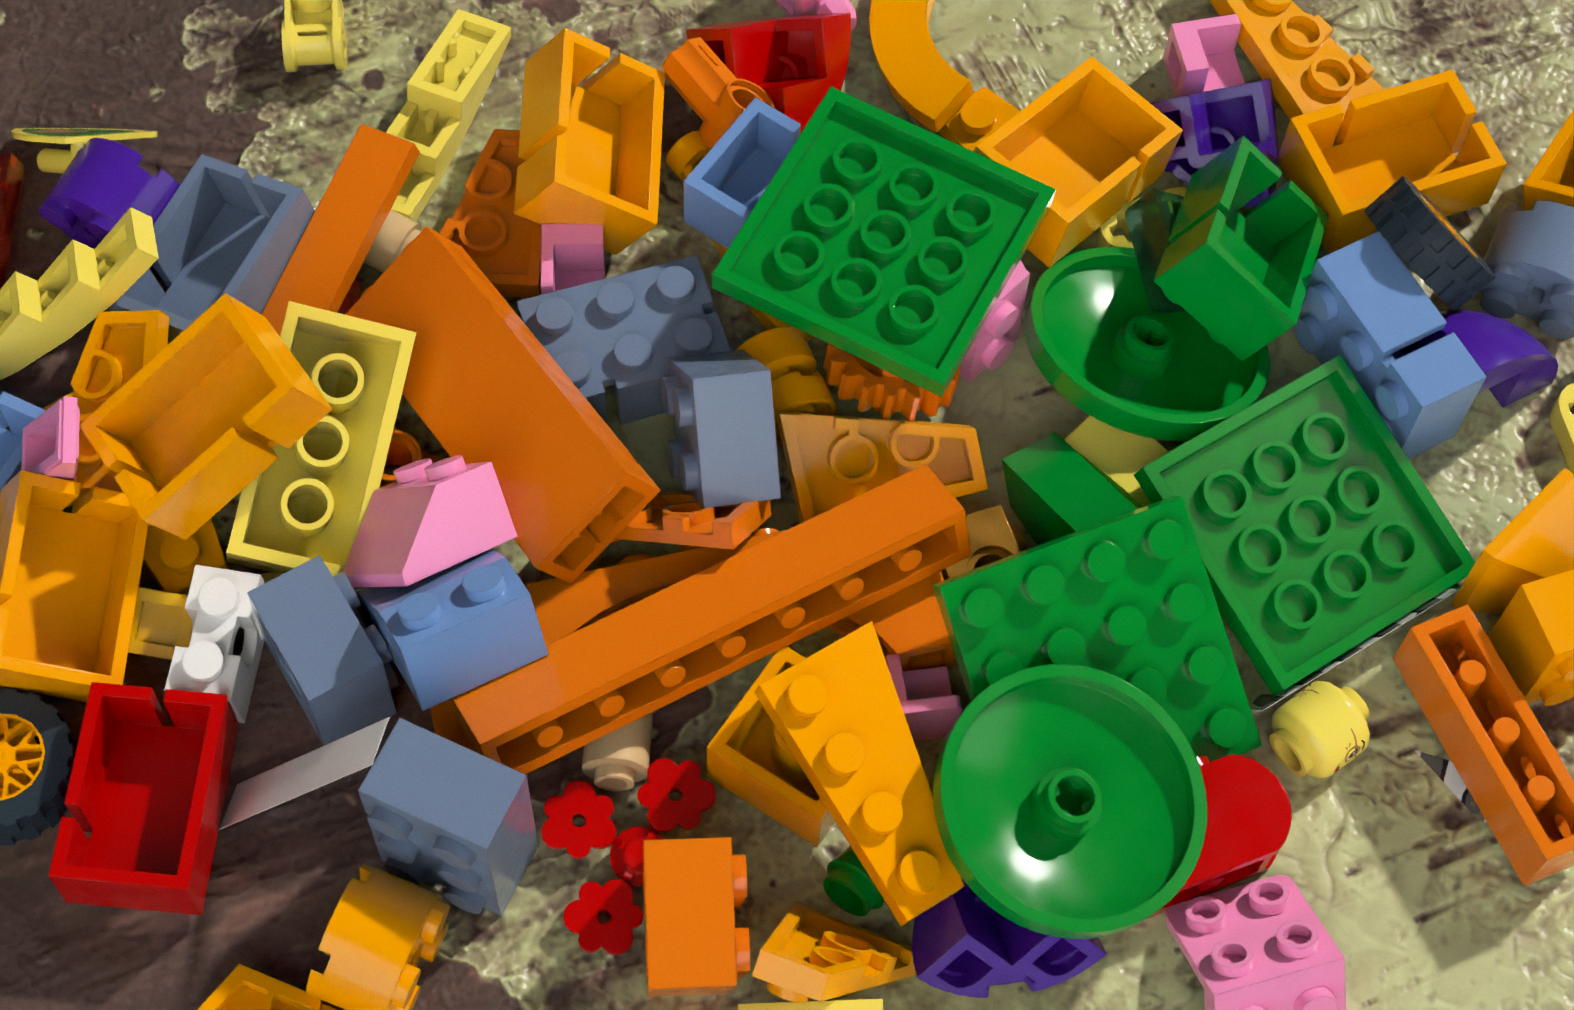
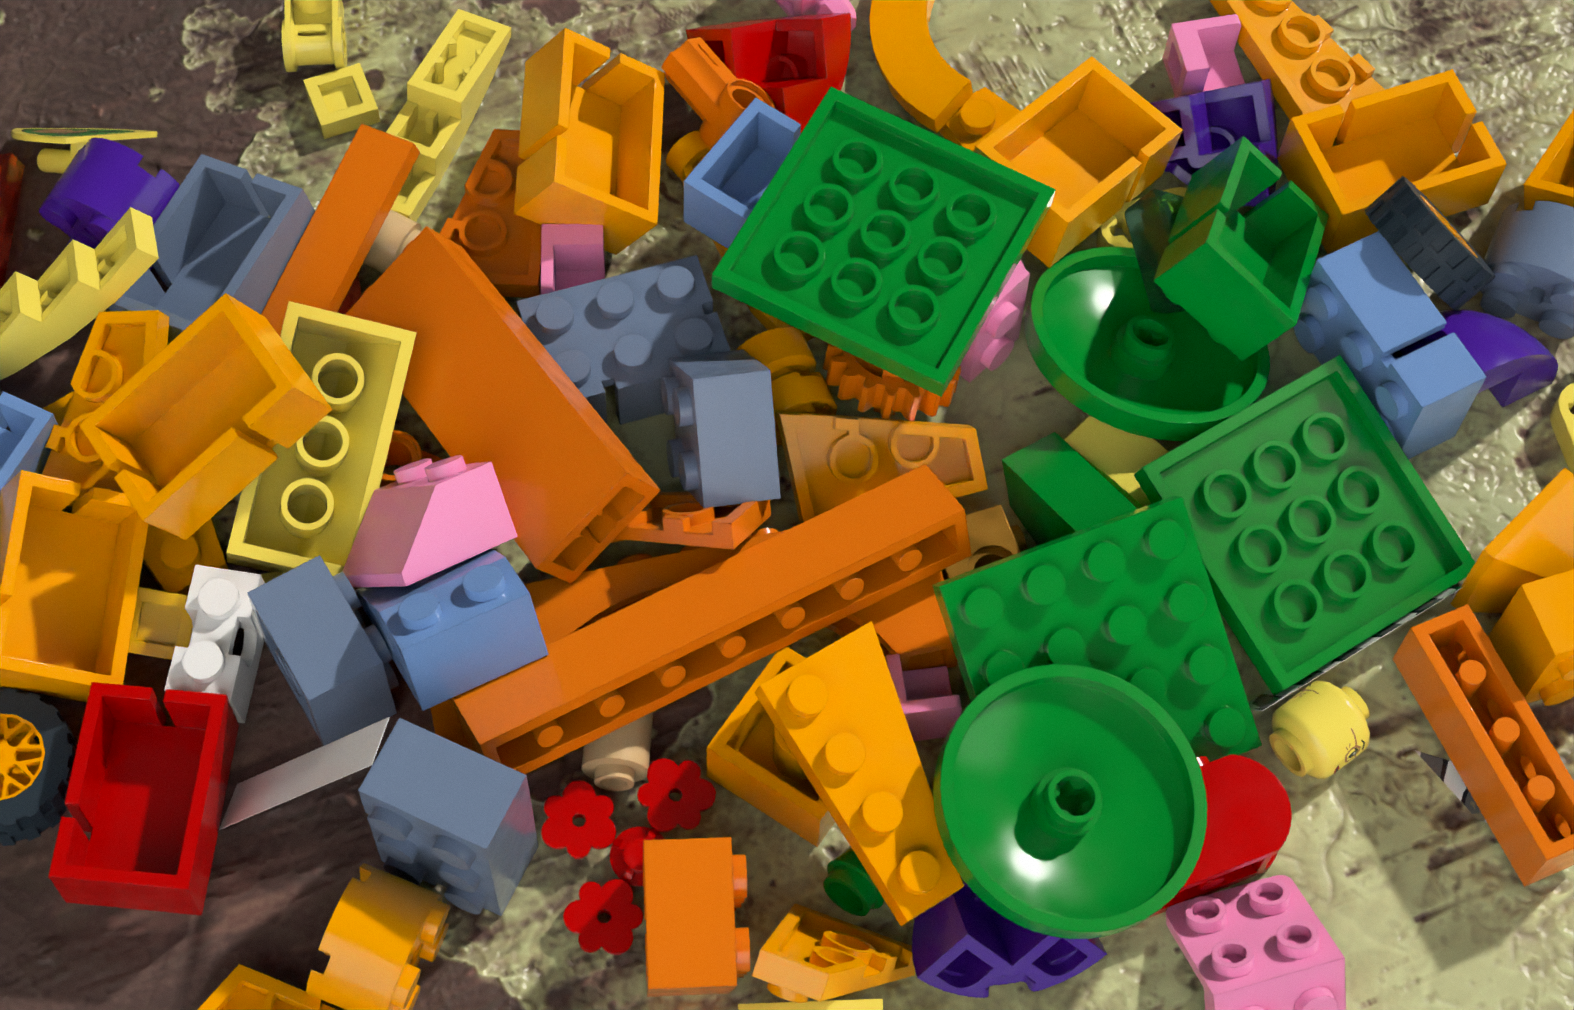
bright pink slope [22,396,80,482] -> none
none -> light yellow tile [303,63,380,139]

